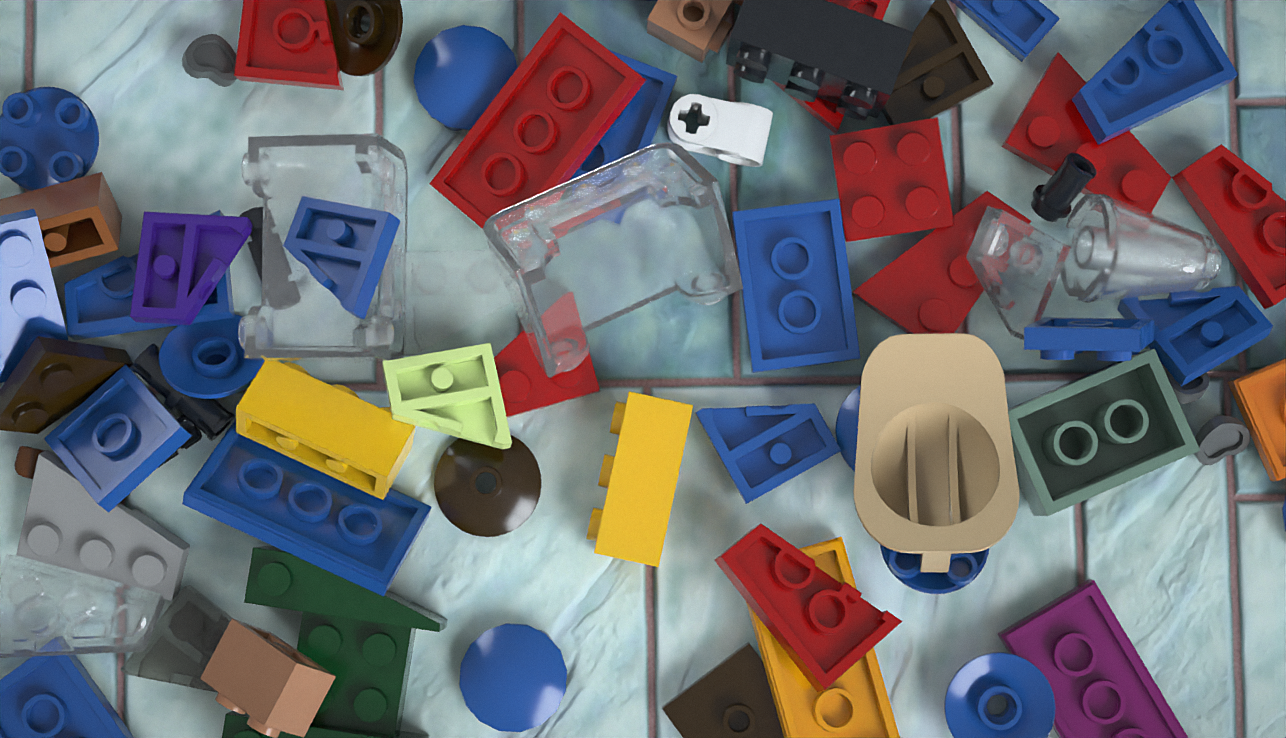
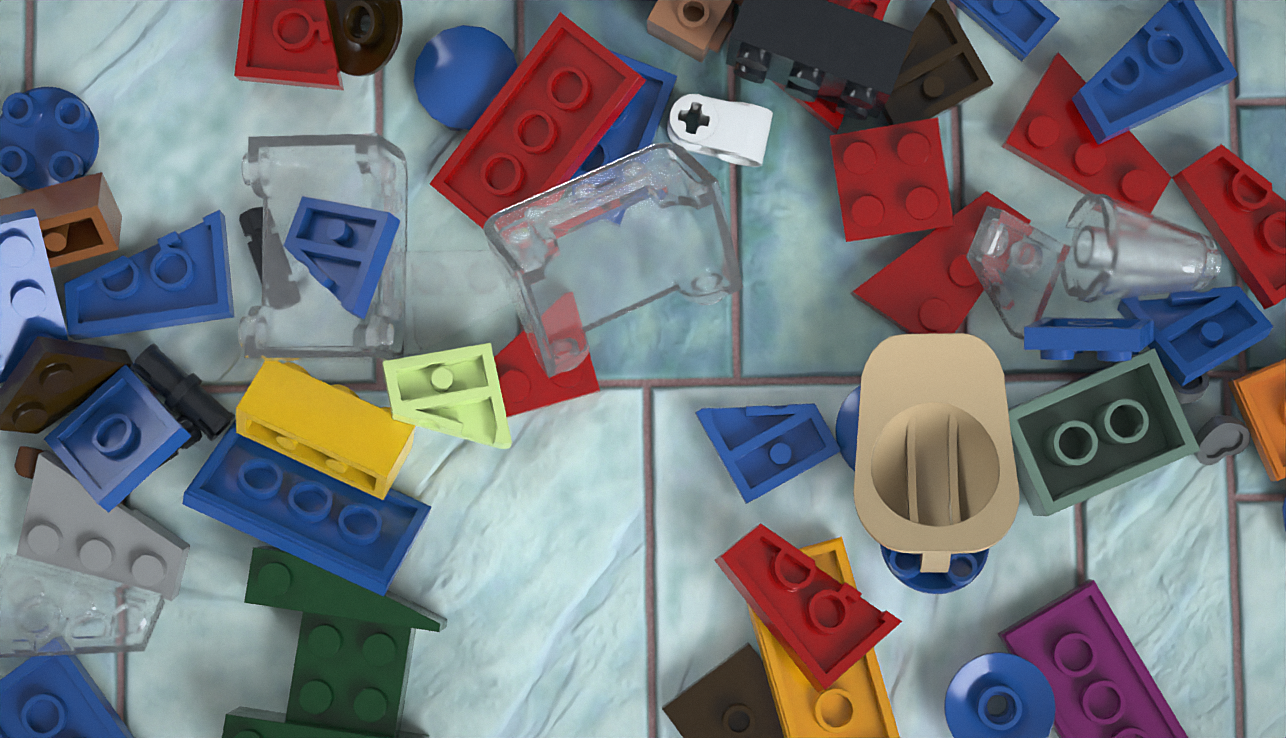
clear smoke wing [120,585,232,693] -> none
dark purple wing [130,211,253,325] -> none
blue dish [158,314,270,399] -> none
dark grey piece [182,34,237,87] -> none
nougat brick [200,618,336,738] -> none
dark brown dish [434,435,542,537] -> none
blue dish [459,623,567,732] -> none
yellow brick [586,391,693,567] -> none
blue plate [731,199,861,373] -> none
black pin [1031,152,1097,222] -> none

